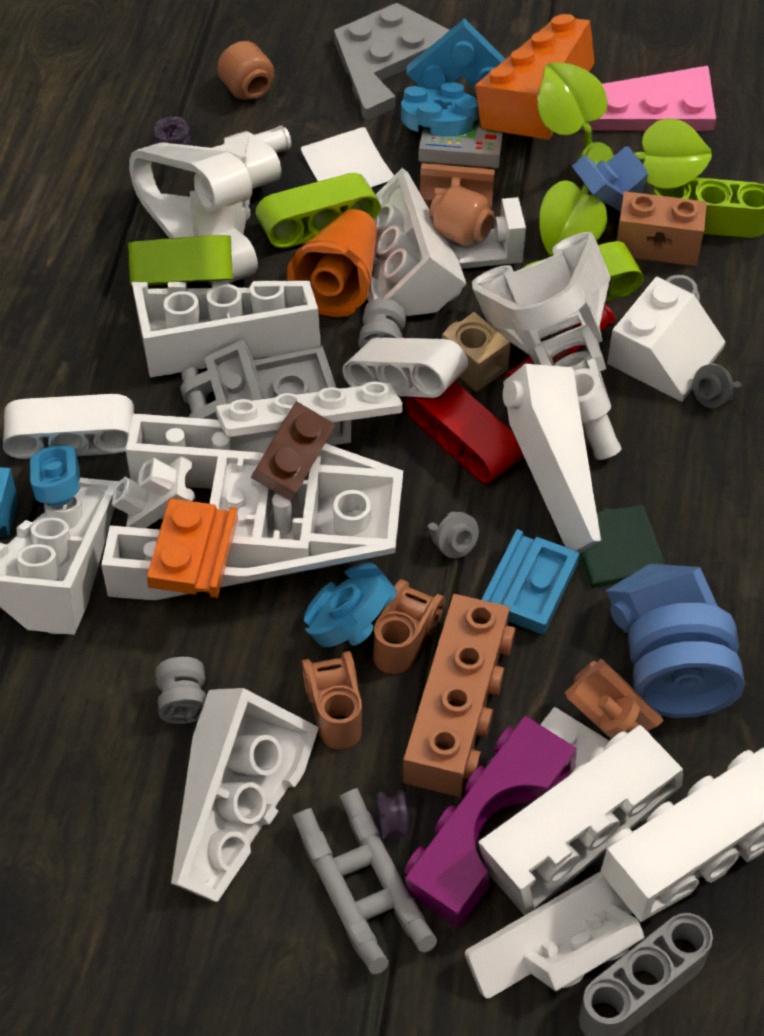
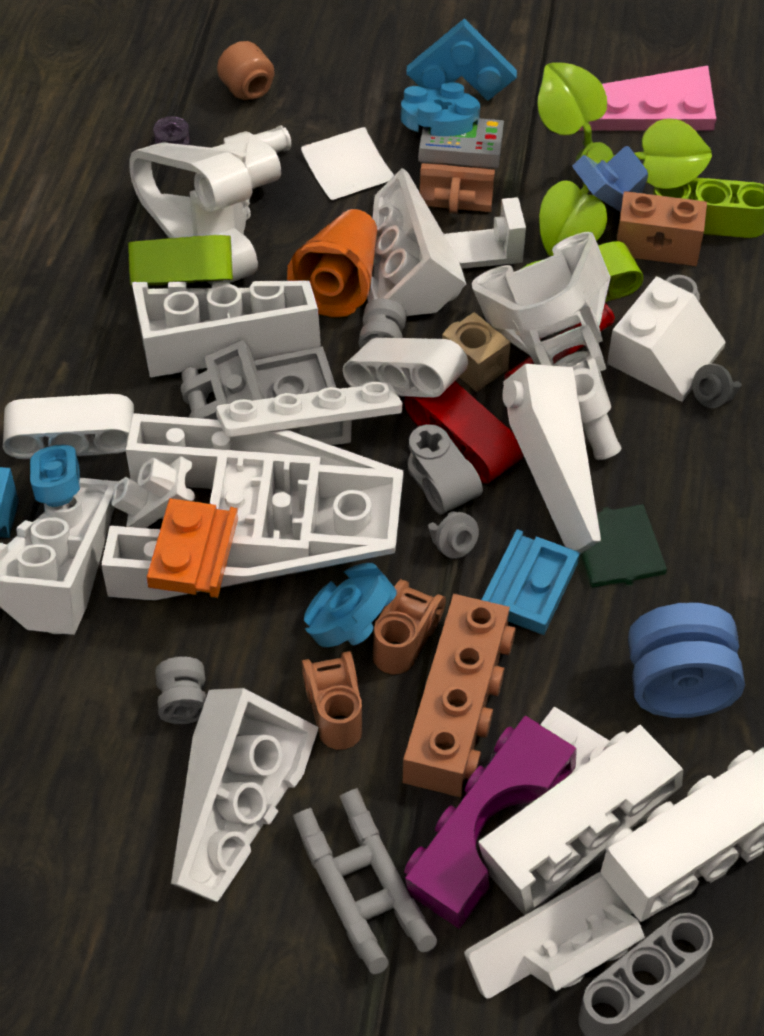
reddish brown plate [250,401,336,501] -> none
lime beam [256,172,381,248] -> none
light grey wing [334,3,462,121] -> none
clear purple bush [378,790,408,839] -> none
nougat head [429,186,495,247] -> none
orange wedge [475,14,595,140] -> none
nougat hips [565,659,664,739] -> none
medium blue slope [605,564,718,633] -> none
none -> light grey piece [408,424,483,515]

